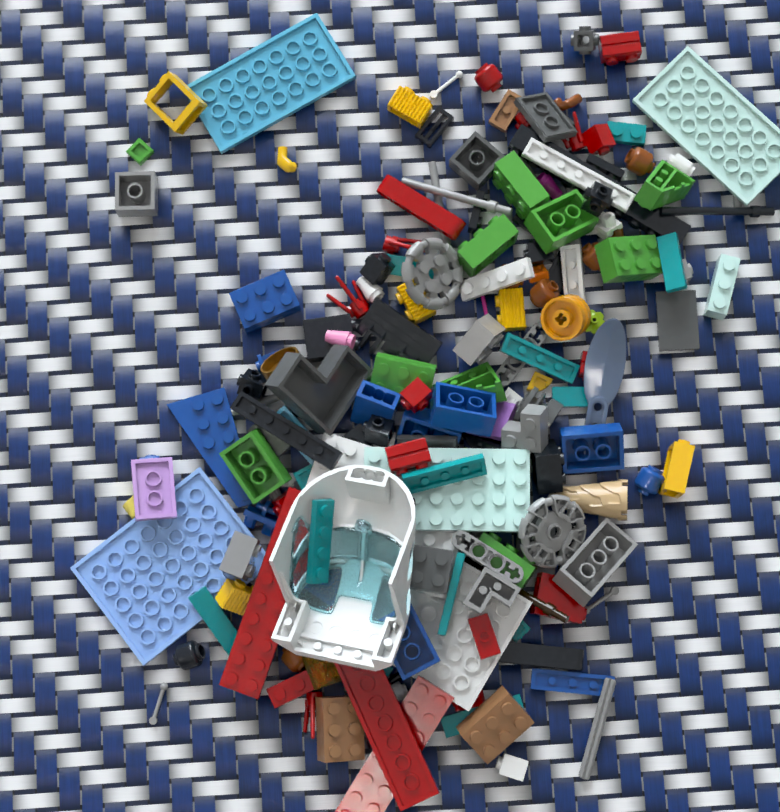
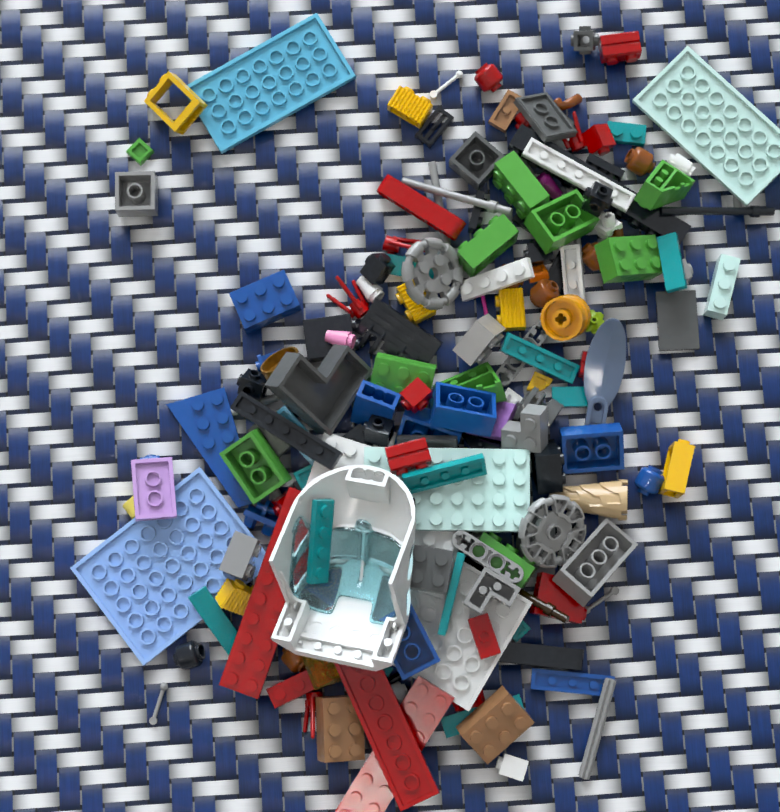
yellow arm [277,146,297,173] -> none

